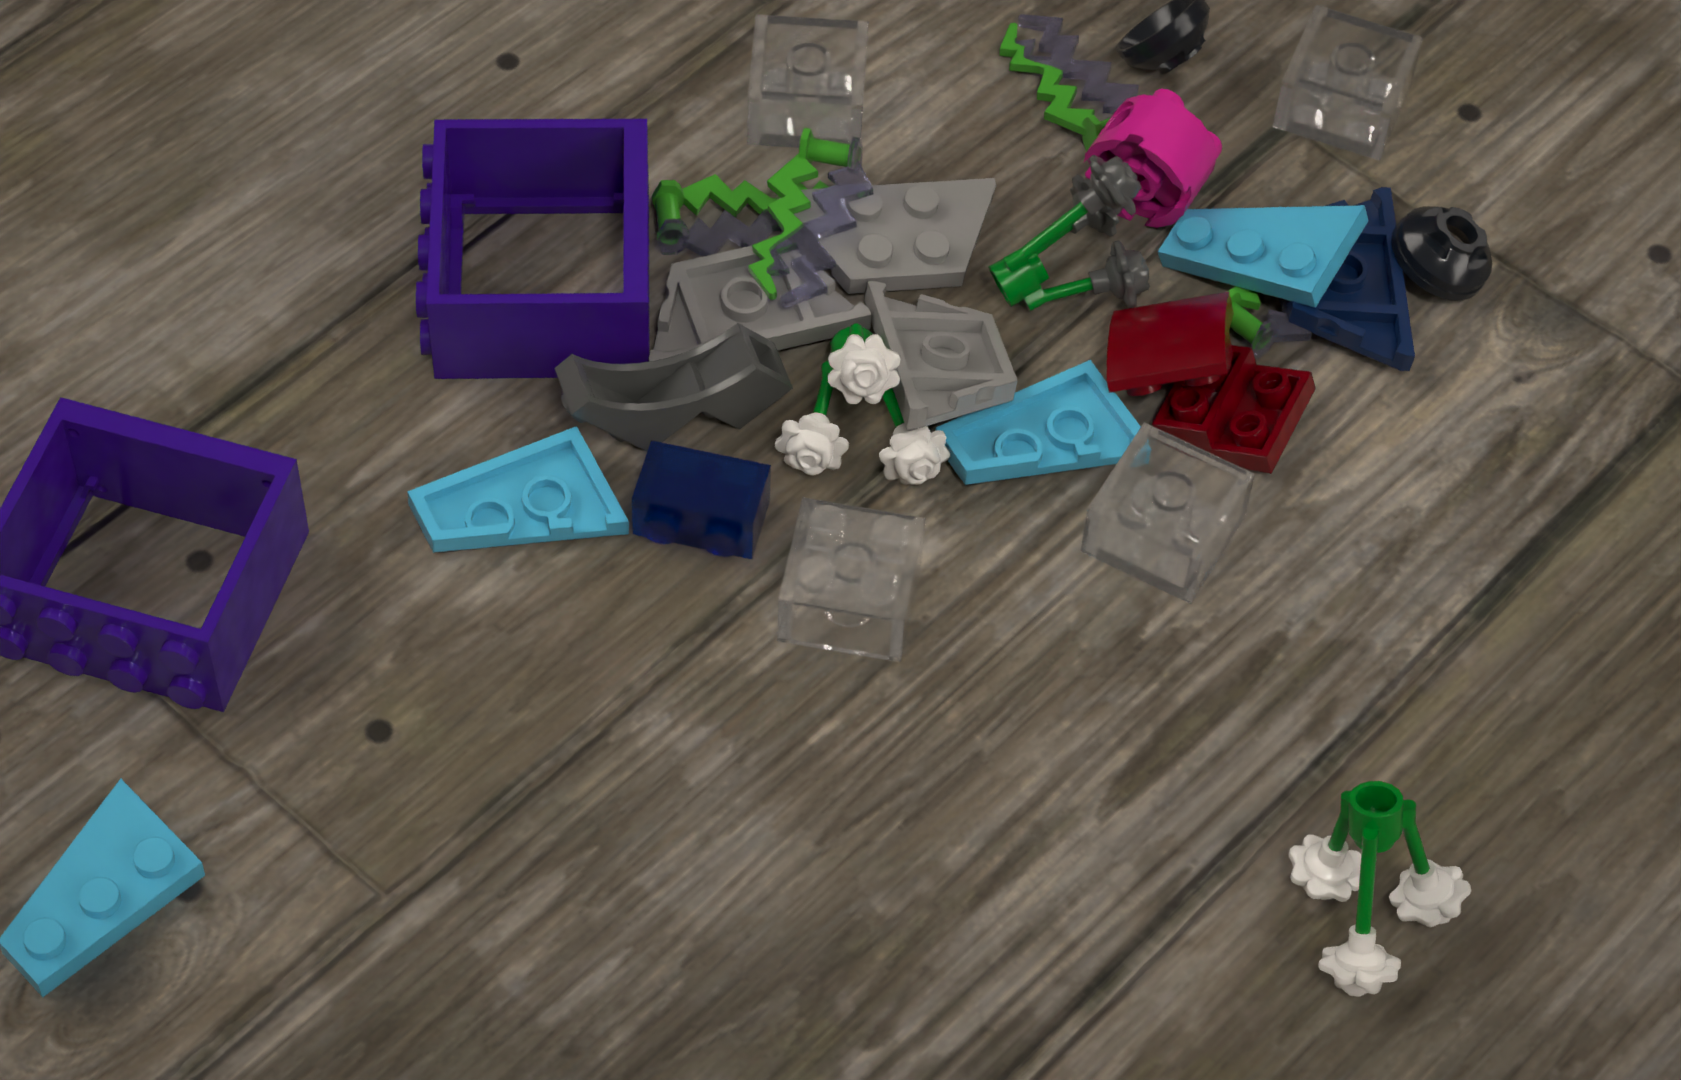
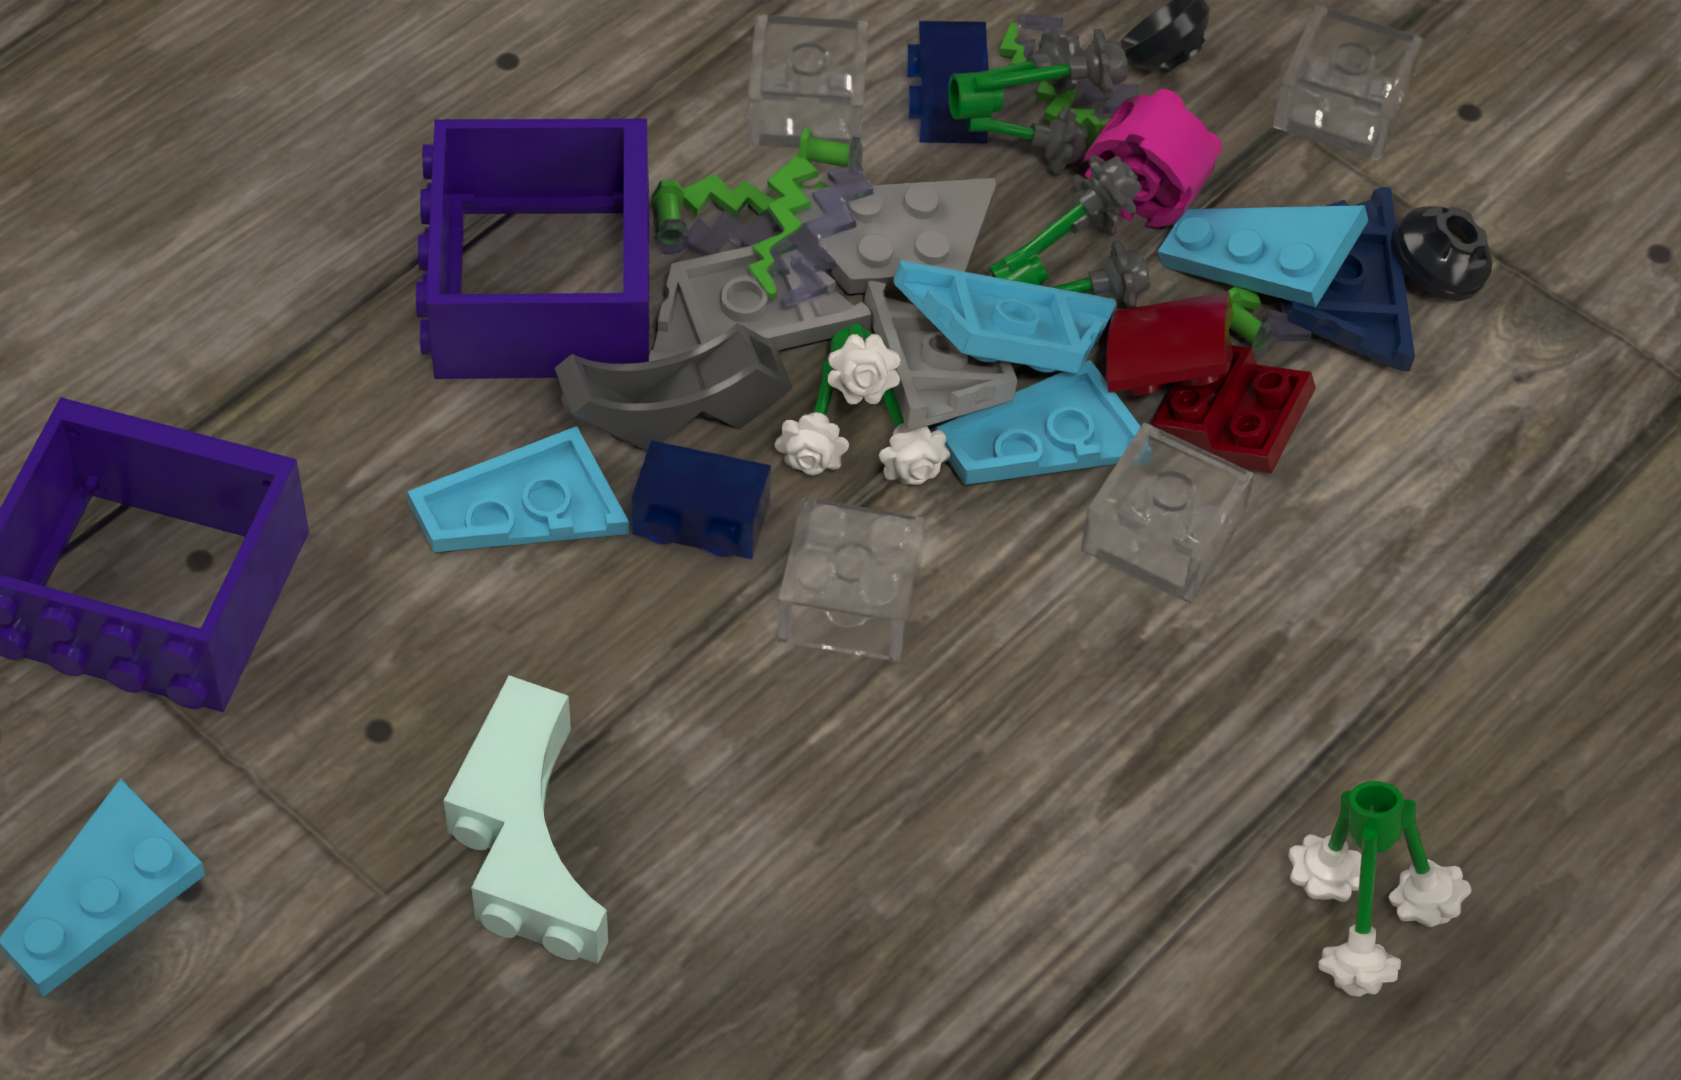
none -> light aqua arch [443,675,608,964]
none -> medium azure wing [894,260,1117,374]
none -> clear blue brick [906,21,989,143]
none -> plant [948,26,1128,175]

